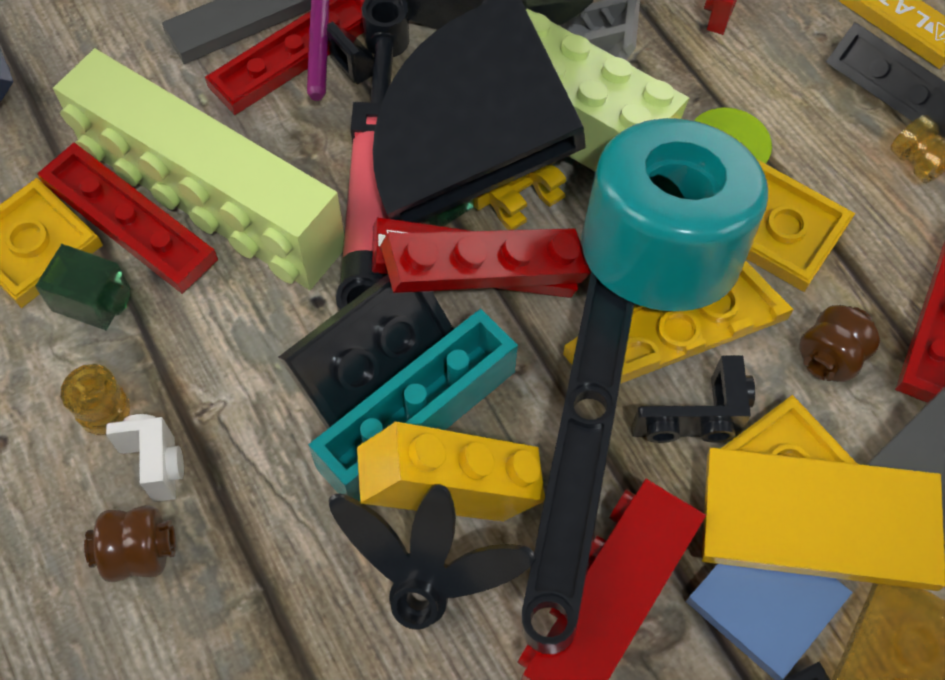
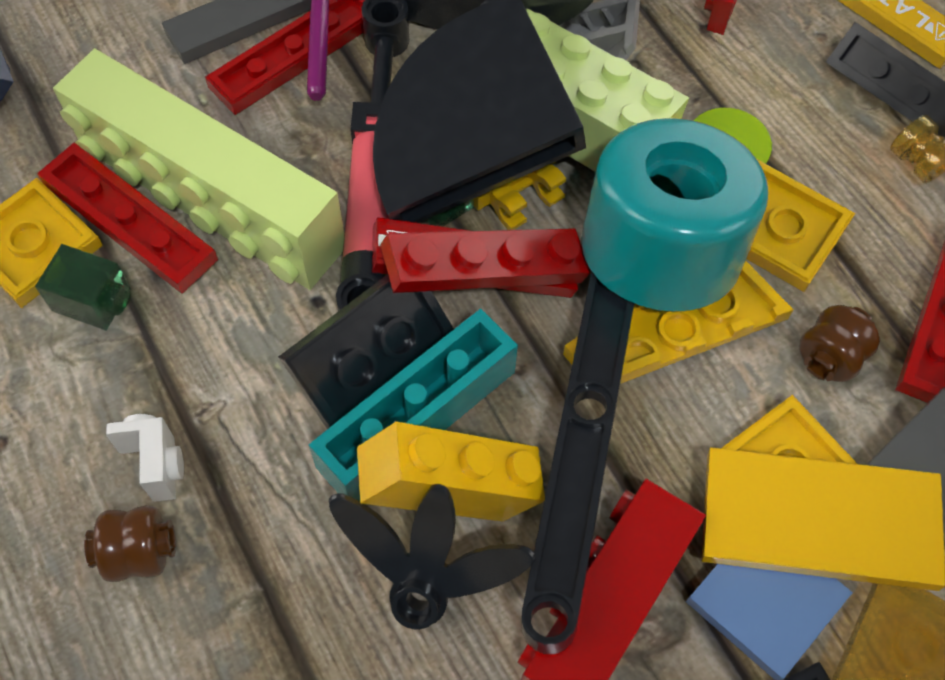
clear yellow wheel [60,364,130,435] -> none
black slope [326,21,374,85] -> none
black bracket [632,355,755,443] -> none

